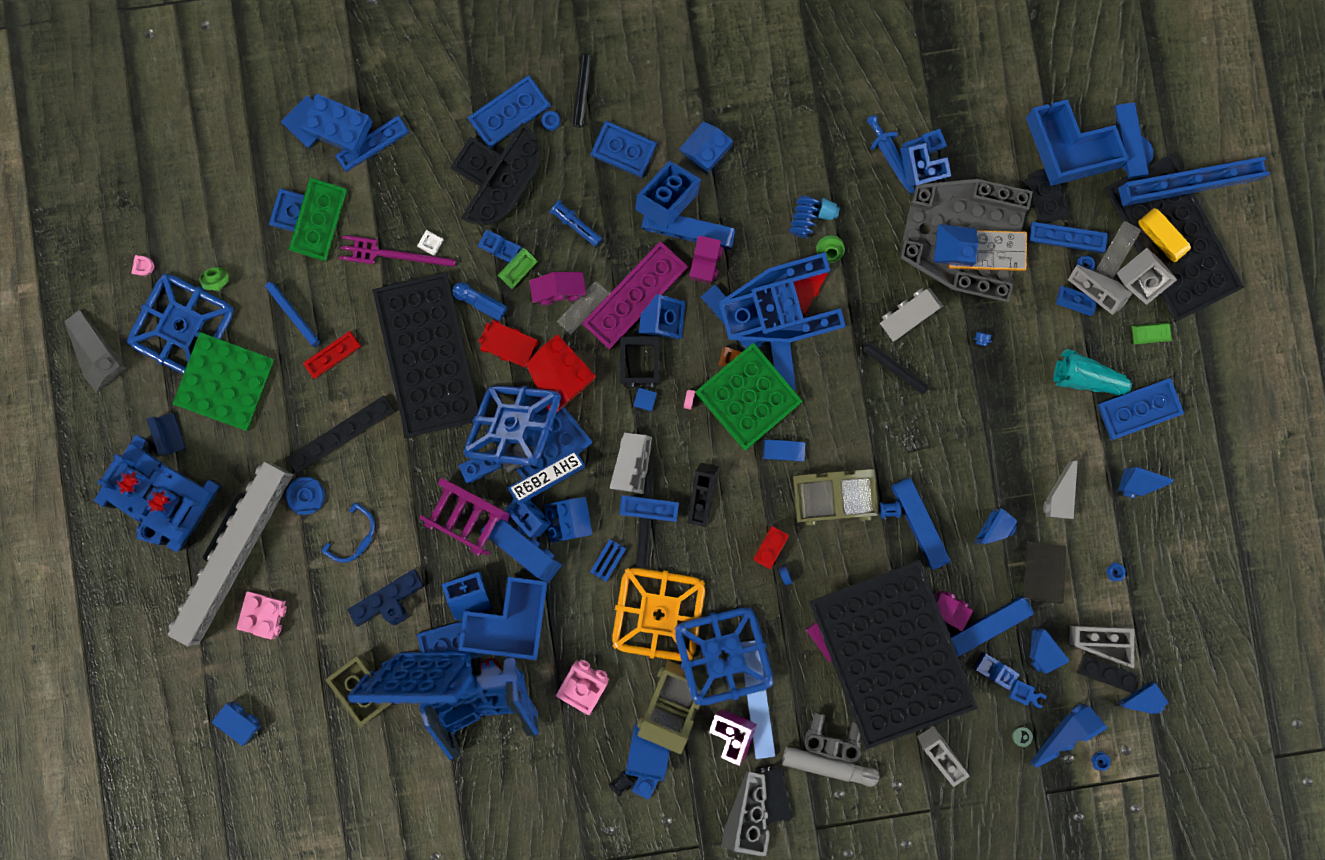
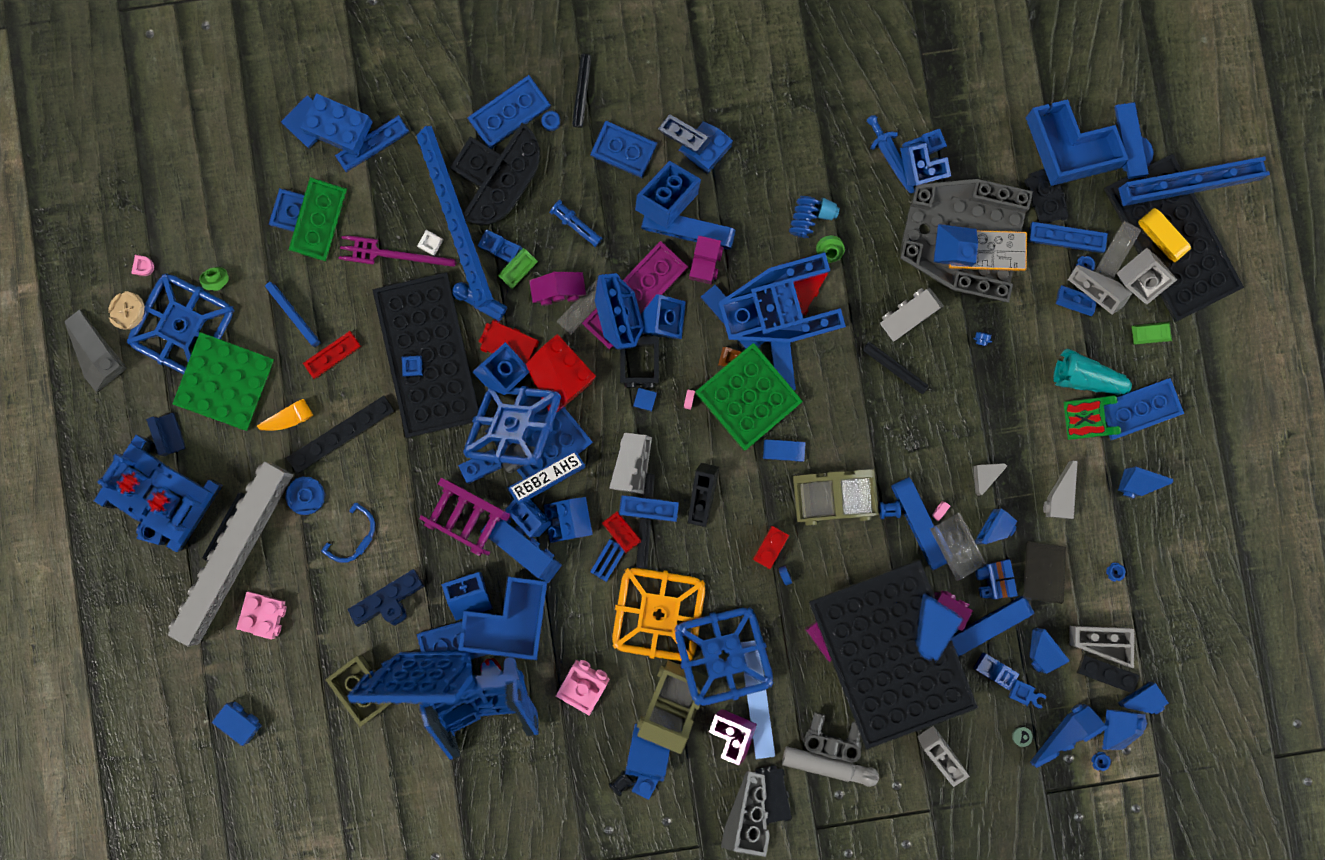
none -> tan tile [108,291,145,330]
none -> light orange piece [257,399,314,431]
none -> blue tile [402,356,423,377]
none -> blue plate [416,126,493,308]
none -> blue slope [473,342,529,395]
none -> blue wedge [595,273,644,349]
none -> red plate [602,511,641,553]
none -> plate [658,114,711,156]
none -> blue slope [916,593,963,661]
none -> clear tile [930,512,986,581]
none -> bright pink tile [932,501,950,521]
none -> light grey slope [973,464,1007,496]
none -> blue hips [975,559,1018,599]
none -> flag [1063,396,1121,440]
none -> blue slope [1102,710,1147,750]

